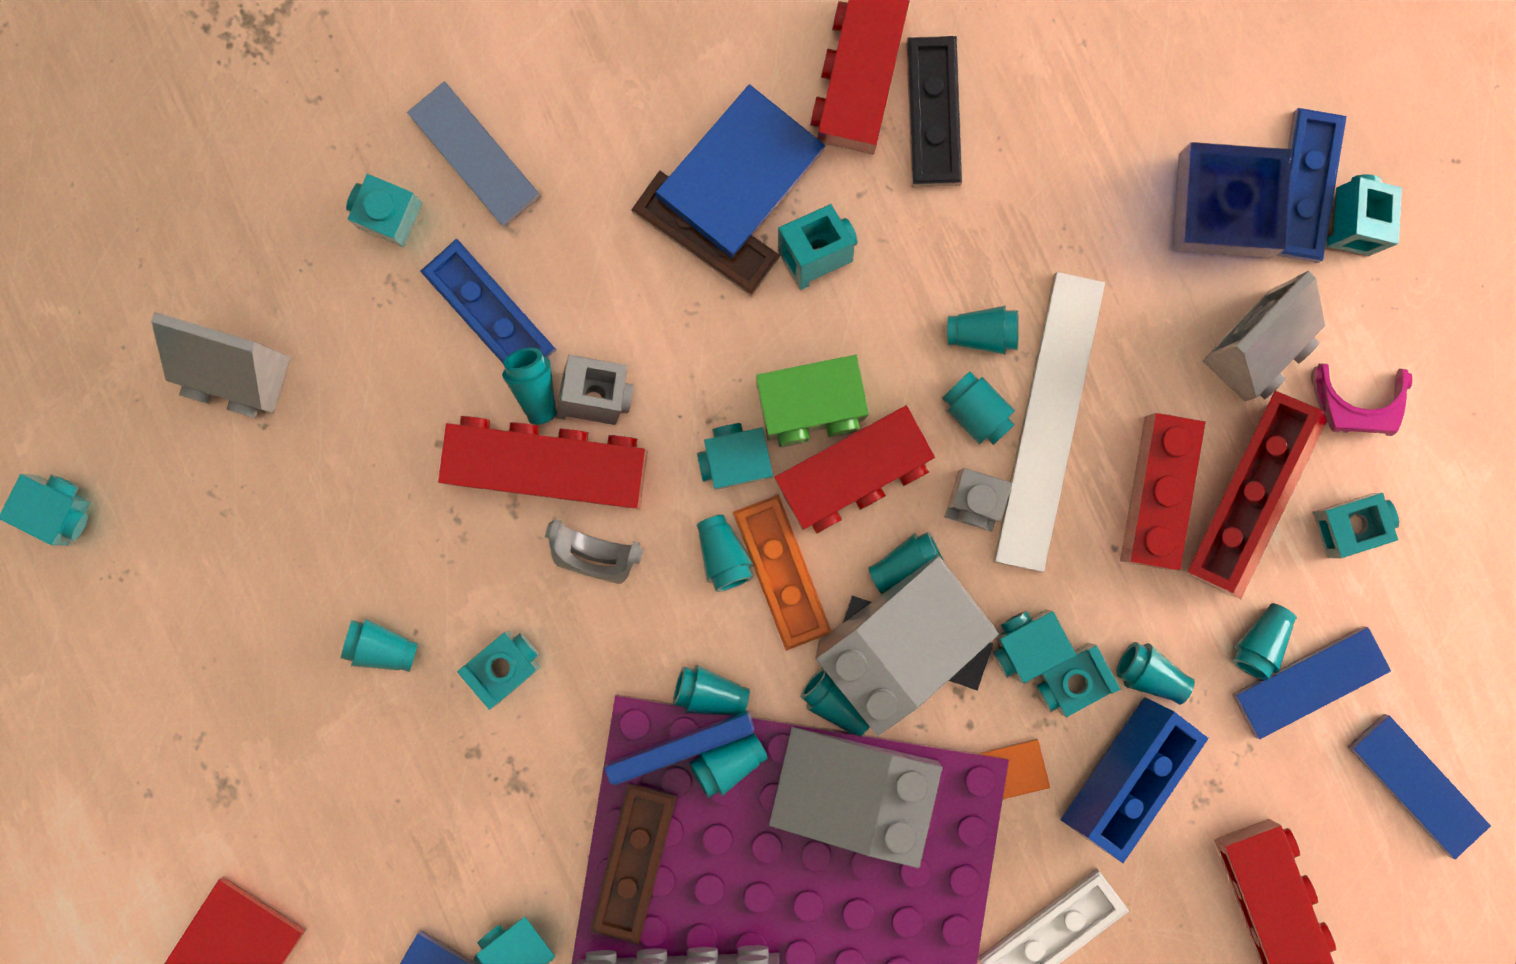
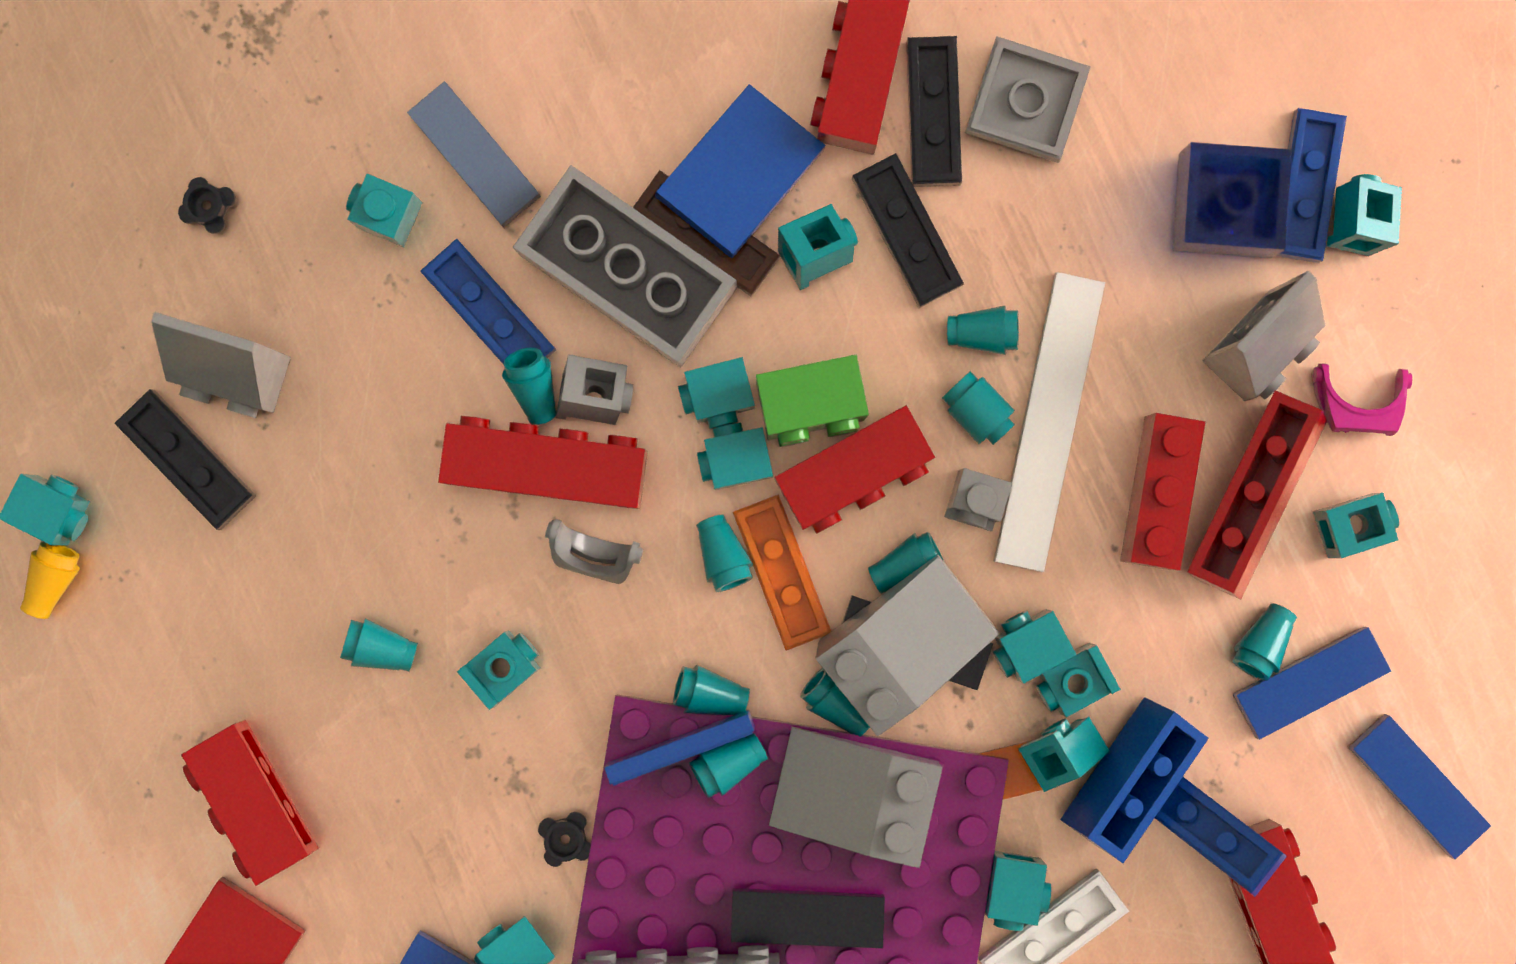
reddish brown tile [590,782,678,944] -> none
teal cone [1116,642,1195,705] -> none
none -> yellow cone [20,542,80,619]
none -> black tile [115,389,256,530]
none -> black plate [178,177,236,234]
none -> red brick [181,720,319,886]
none -> light grey brick [513,165,737,368]
none -> black plate [538,812,591,867]
none -> teal brick [678,357,755,429]
none -> black tile [731,888,885,948]
none -> black tile [852,153,964,308]
none -> light grey plate [965,36,1091,163]
none -> teal brick [985,851,1051,931]
none -> teal brick [1018,717,1110,792]
none -> blue tile [1155,777,1287,897]

